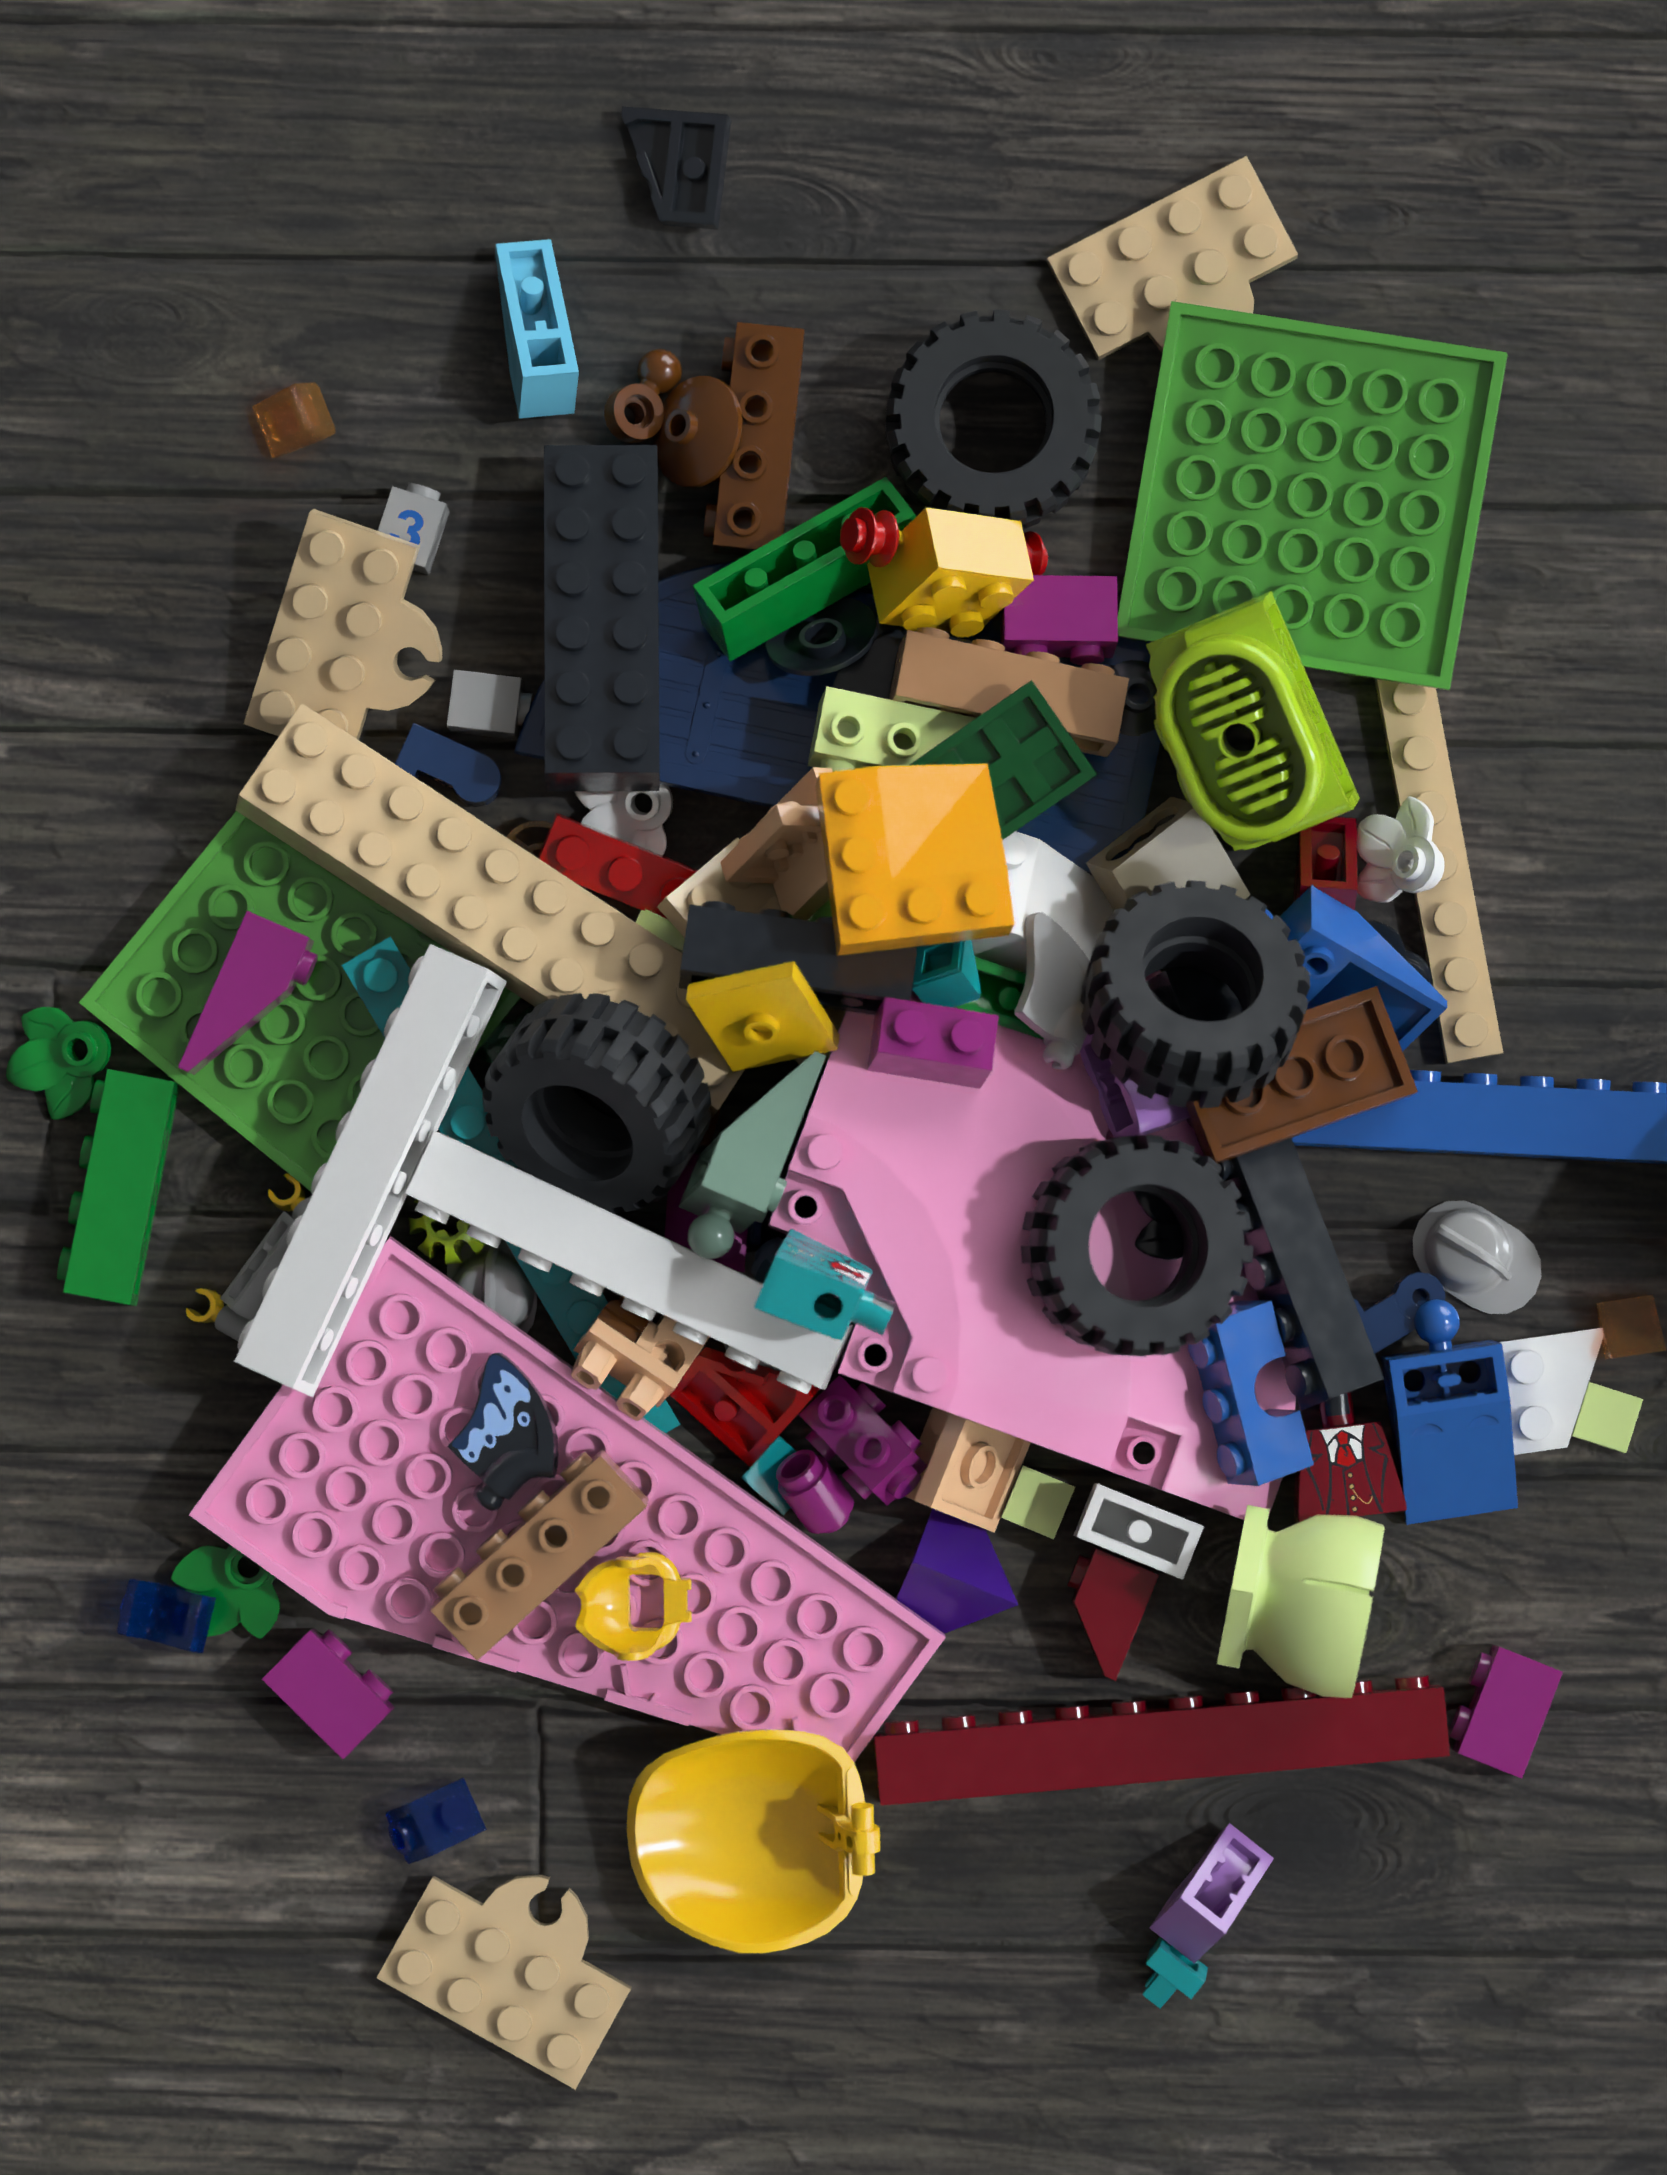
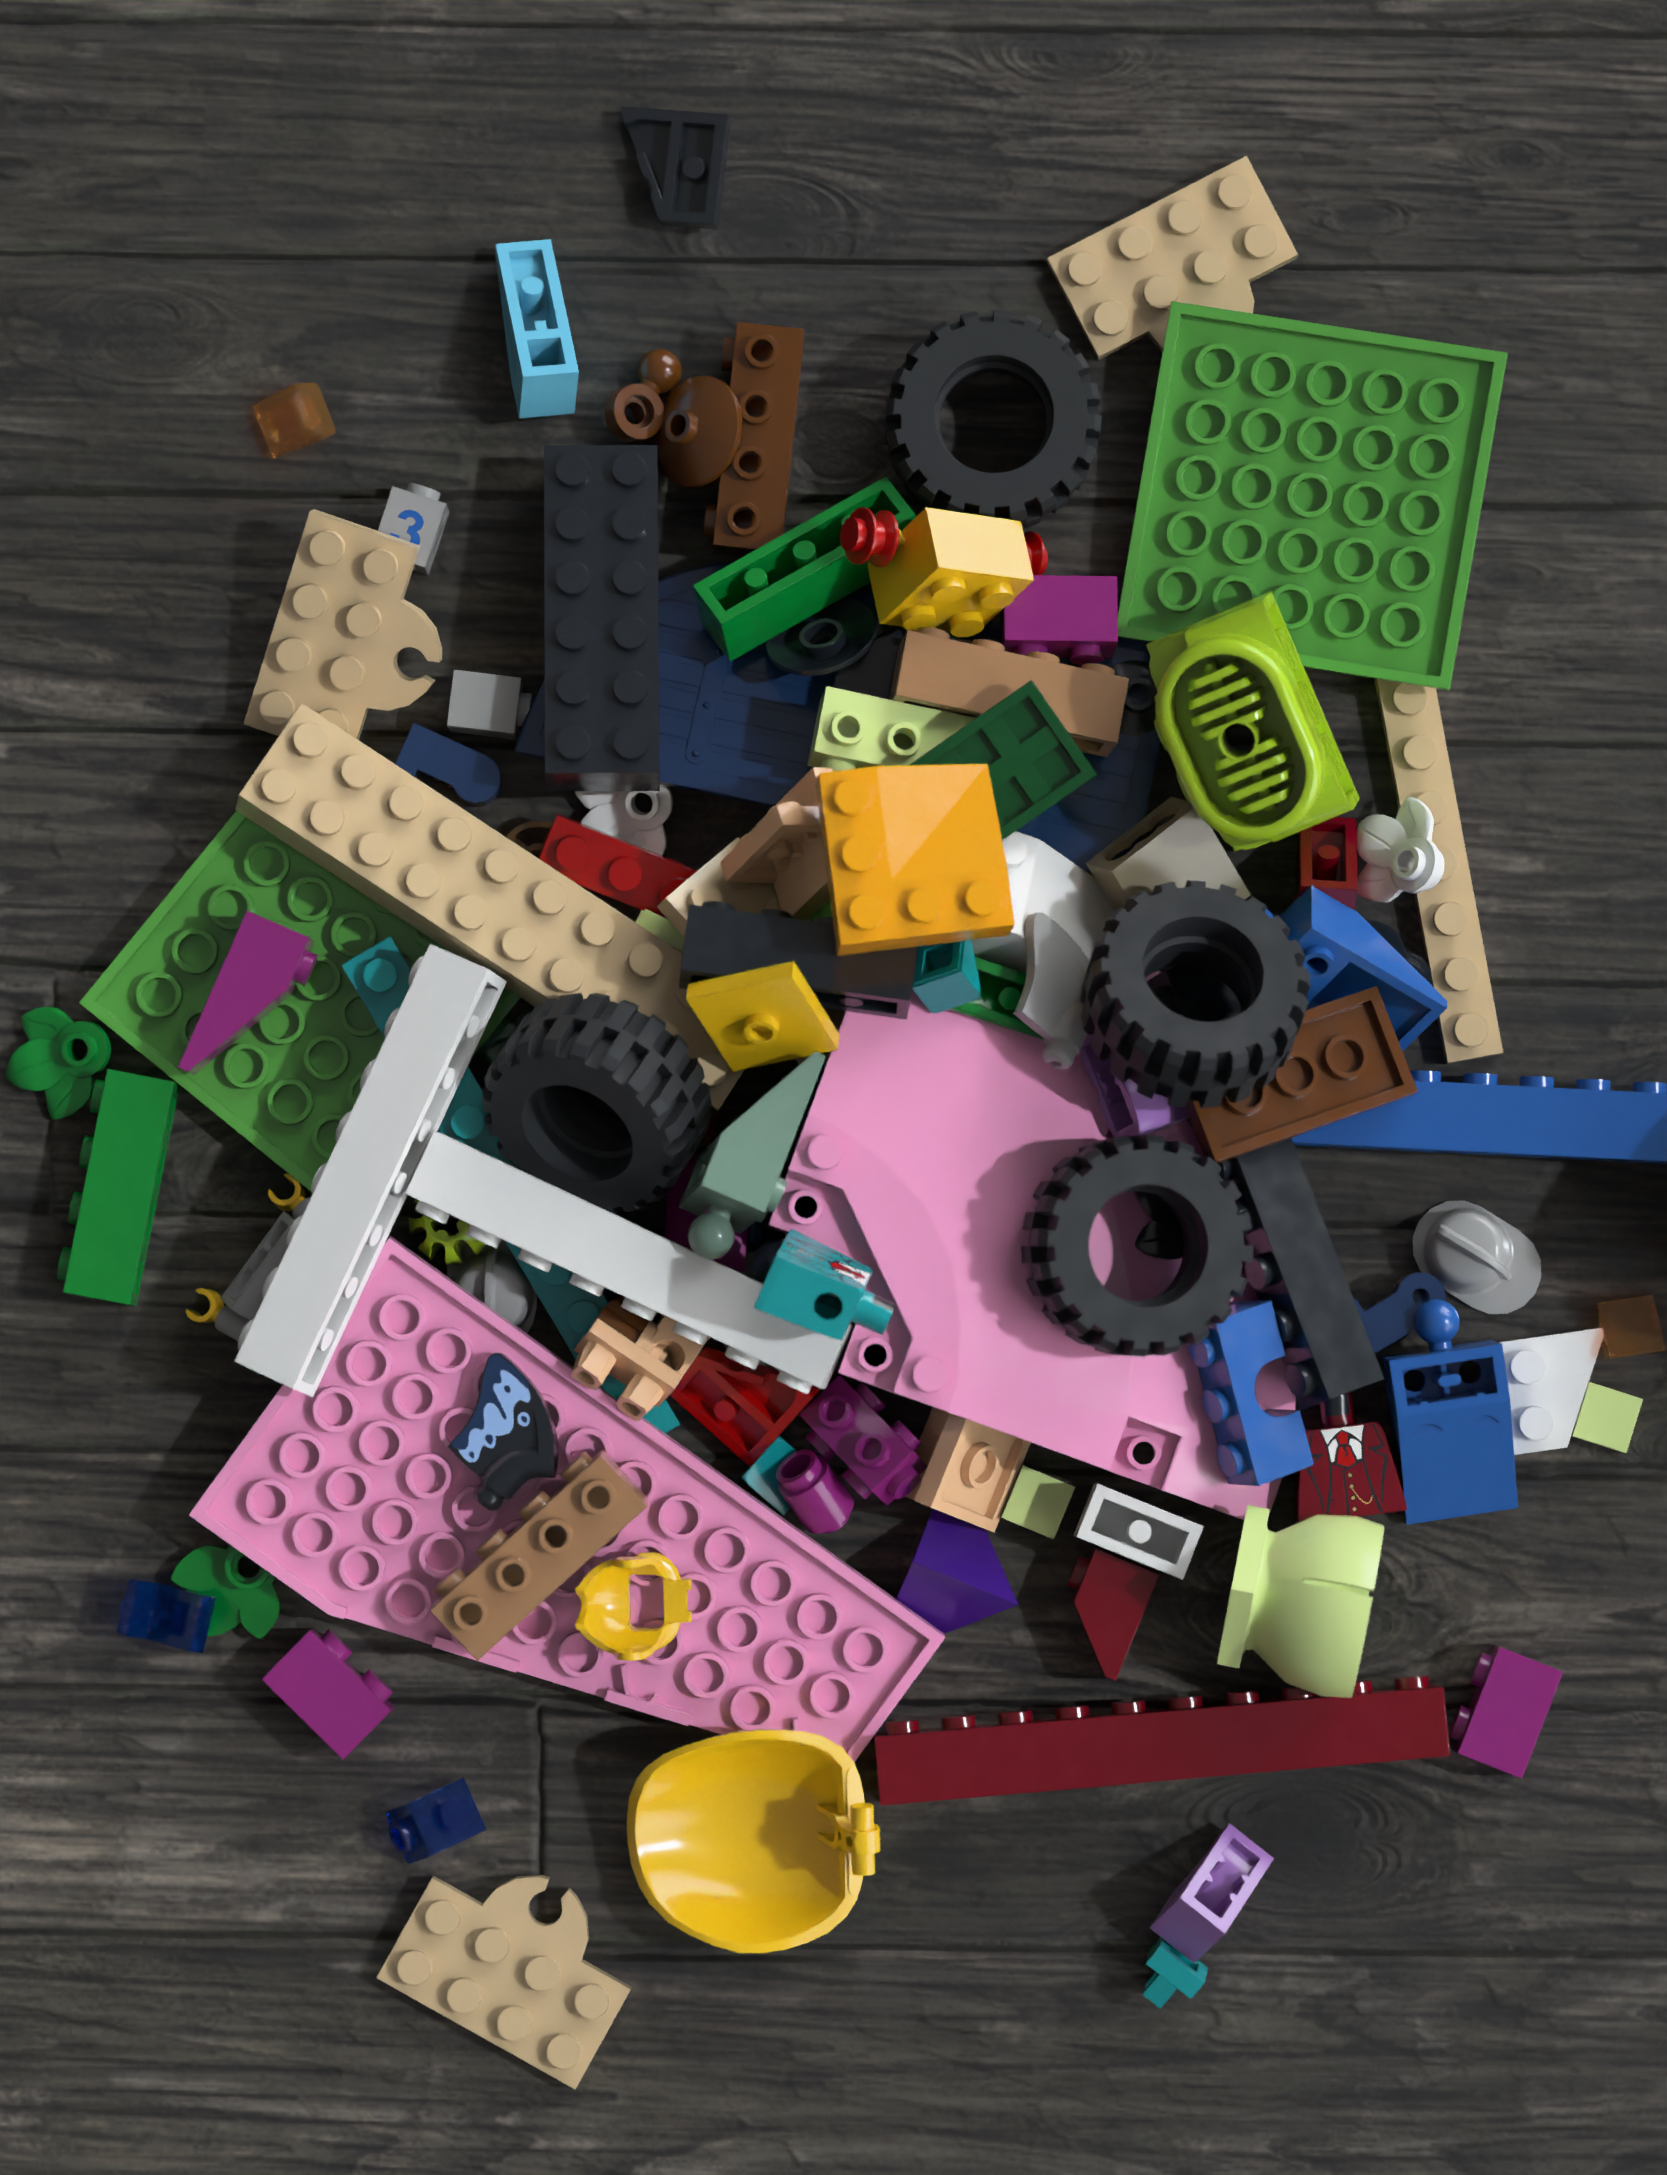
magenta brick [867,997,999,1089] -> none

